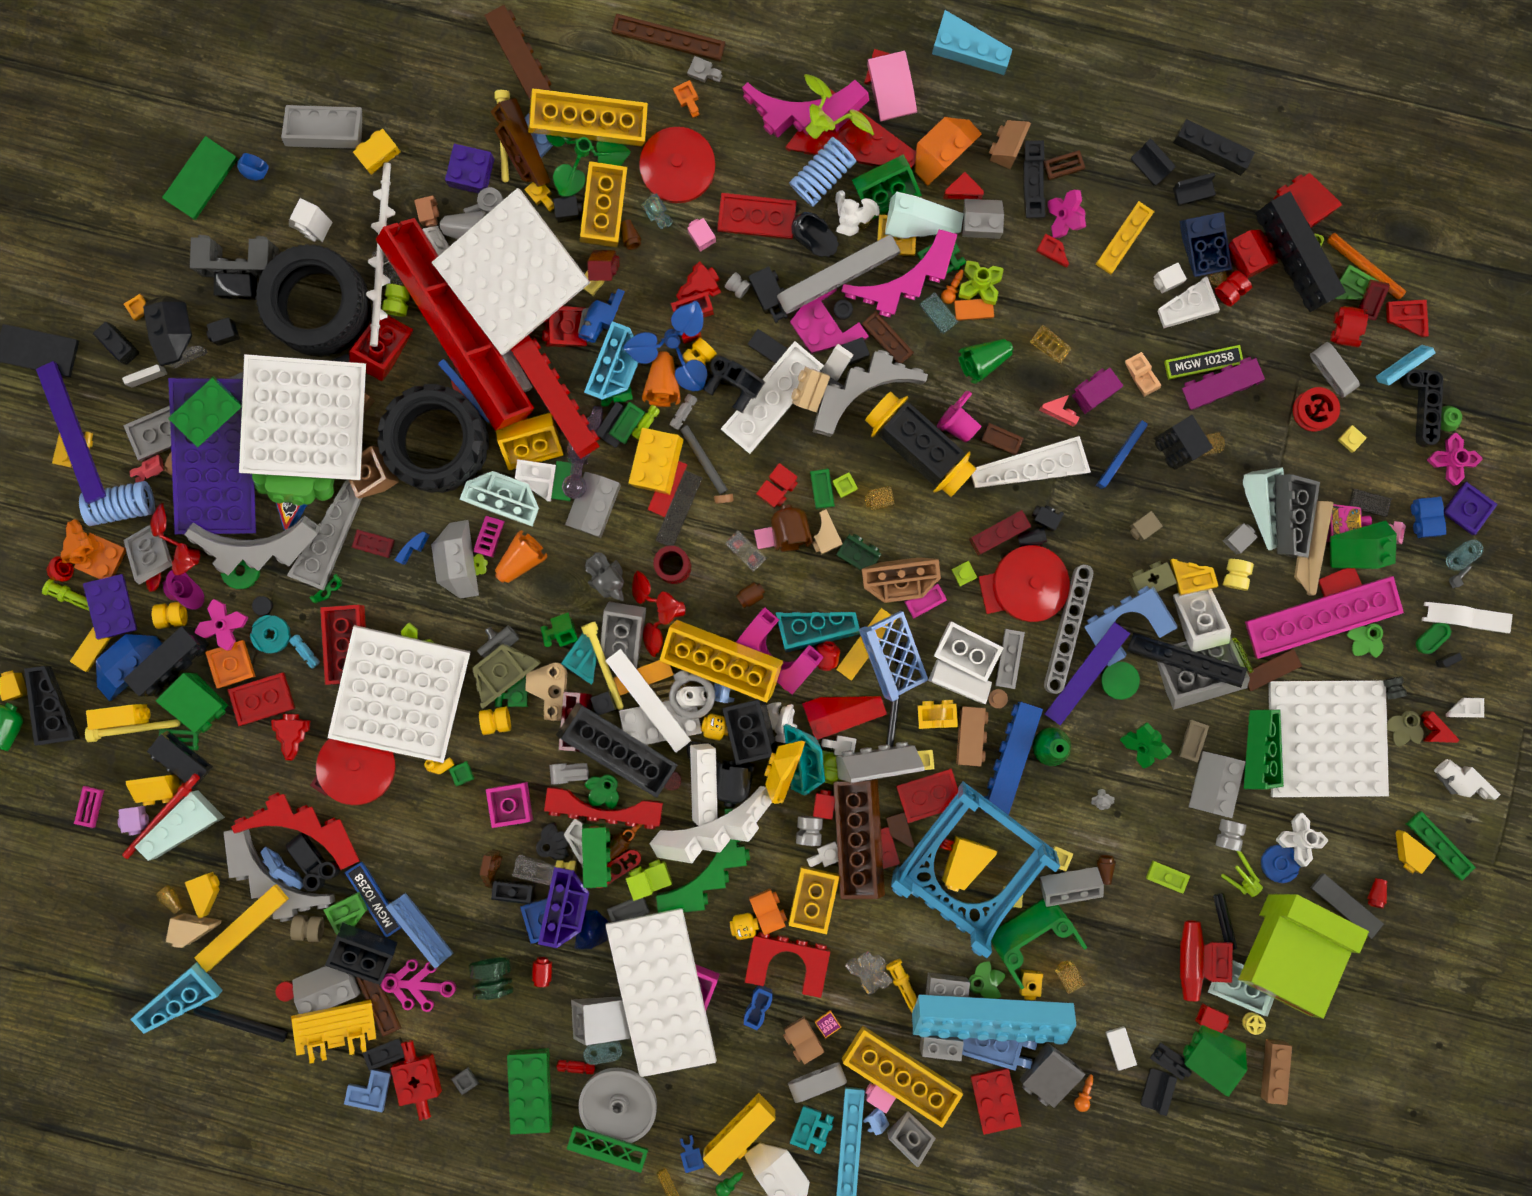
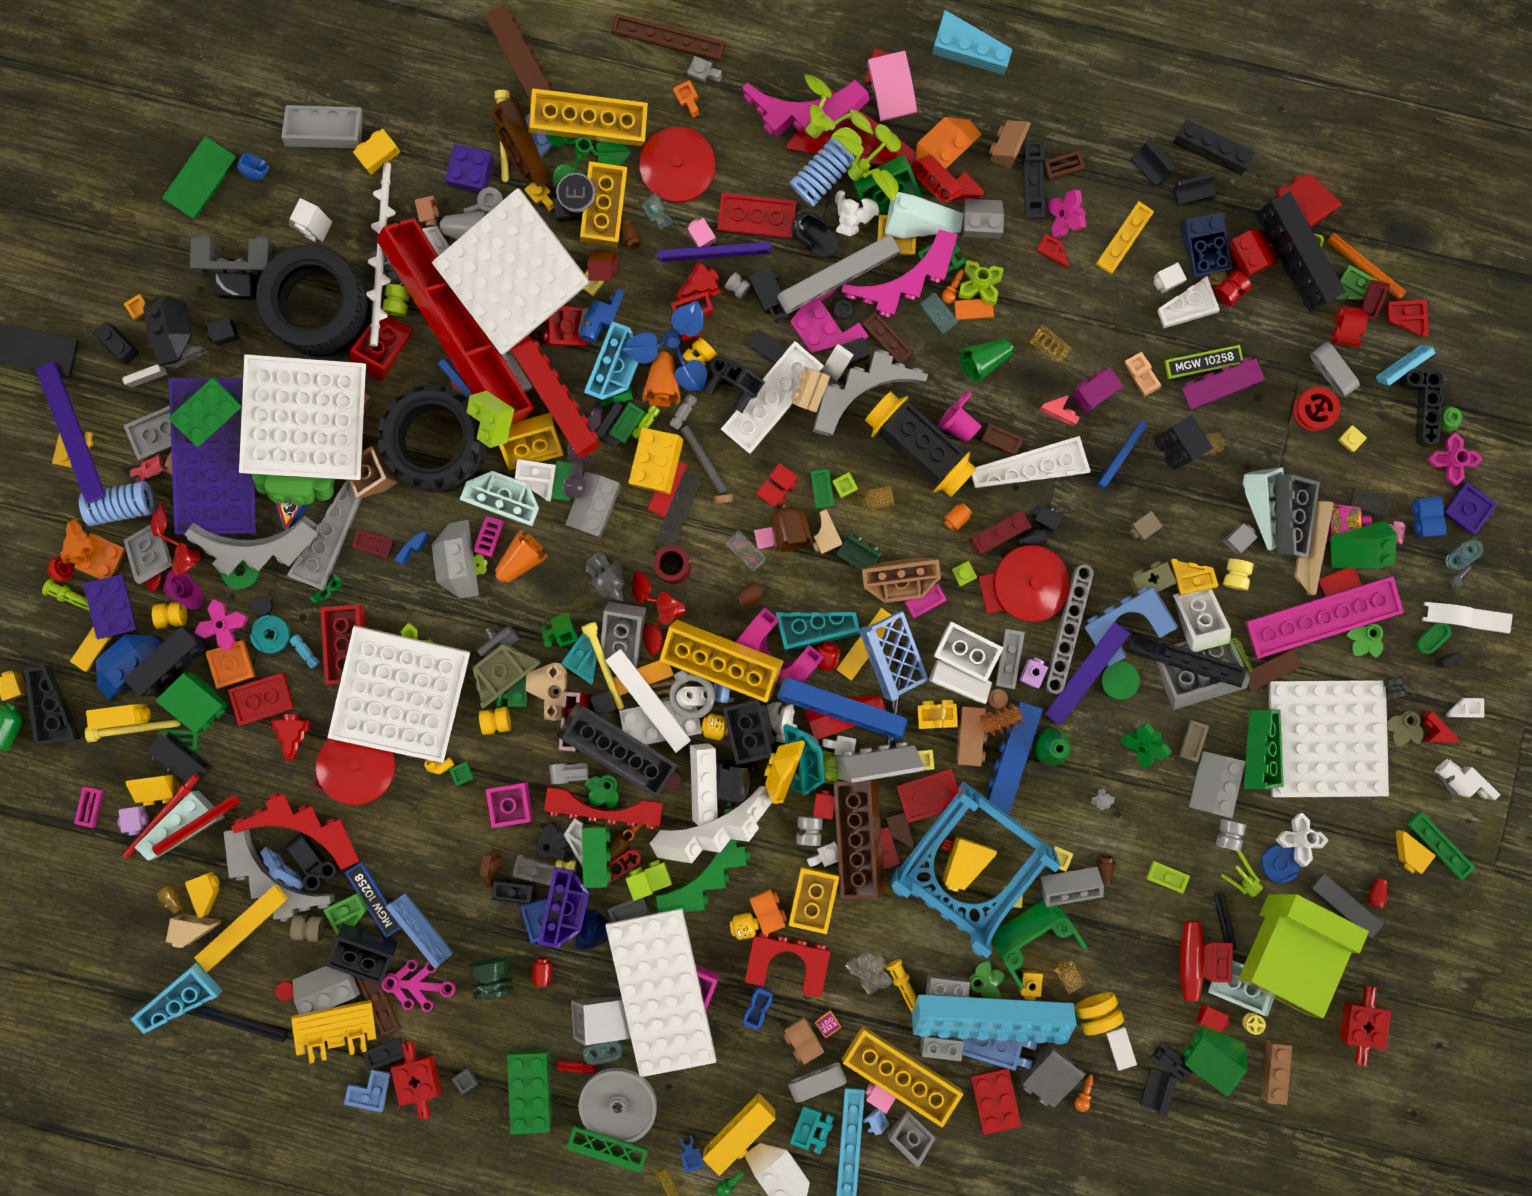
none -> red axle [152,795,240,856]
none -> lime brick [466,391,514,448]
none -> black tile [556,173,595,213]
none -> dark purple tile [657,242,771,262]
none -> blue beam [777,678,907,739]
none -> lime plant [831,124,901,202]
none -> red beam [911,155,962,203]
none -> orange brick [944,503,972,531]
none -> clear orange piece [980,703,1024,738]
none -> lavender brick [1018,658,1048,688]
none -> yellow wheel [1074,992,1124,1035]
none -> red brick [1339,985,1391,1066]

